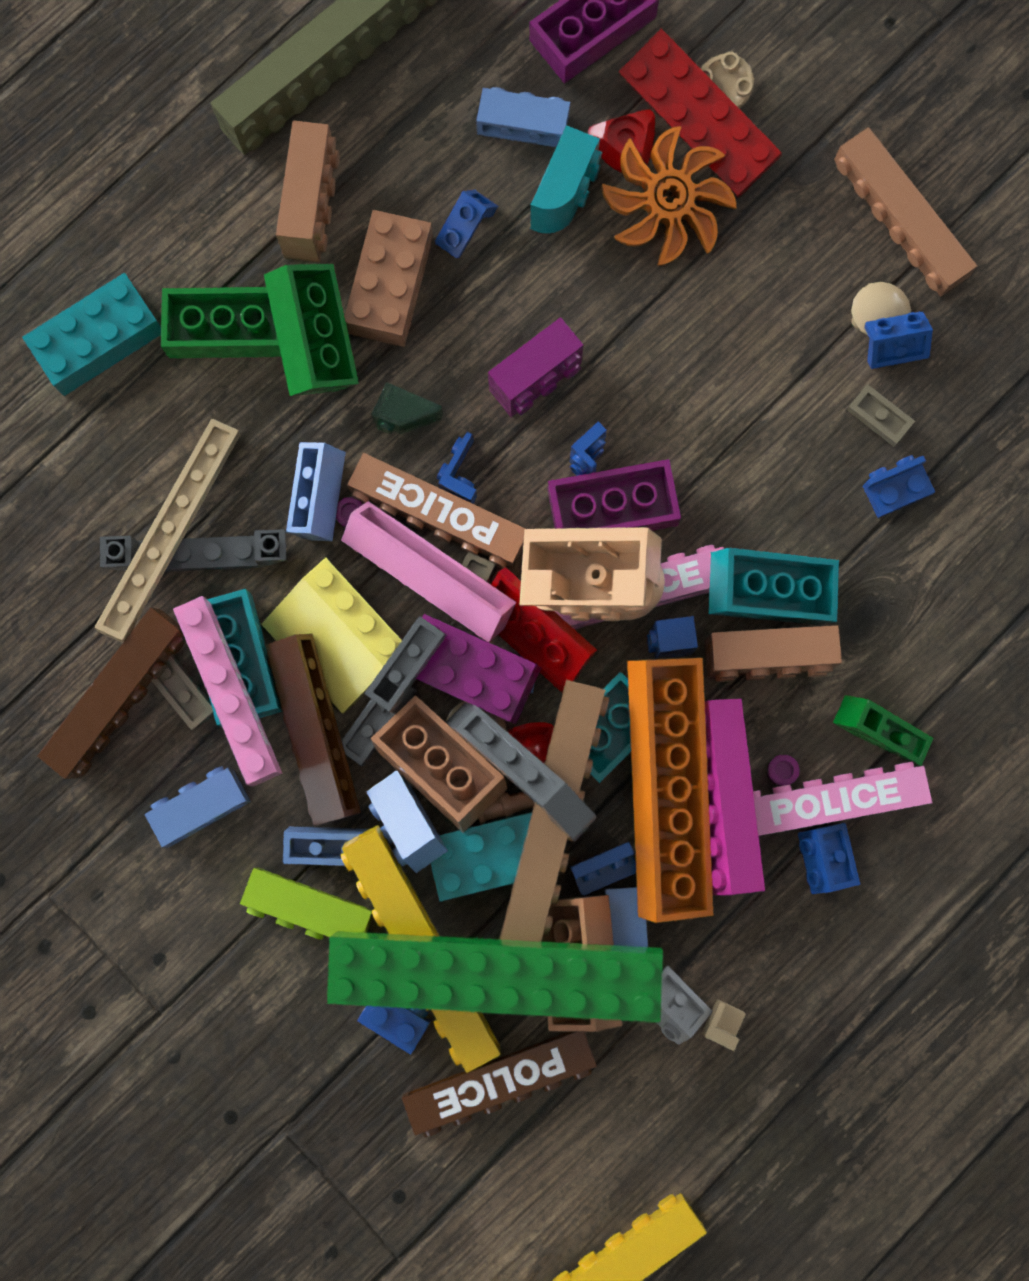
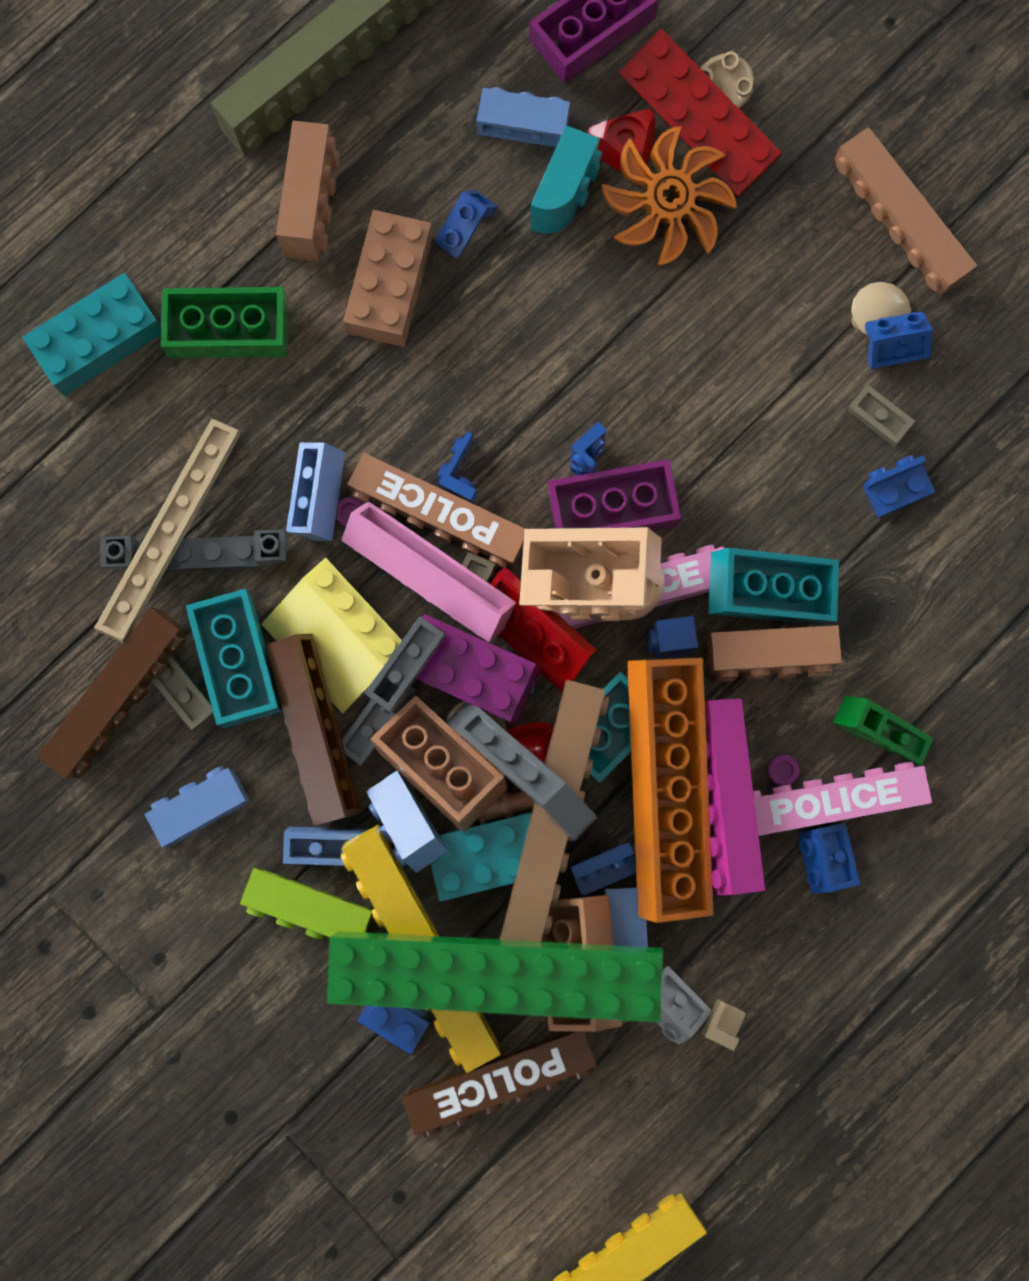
bright pink brick [173,596,282,786] -> none
green brick [264,264,359,396] -> none
clear green slope [371,382,443,434] -> none
magenta brick [488,317,584,418] -> none

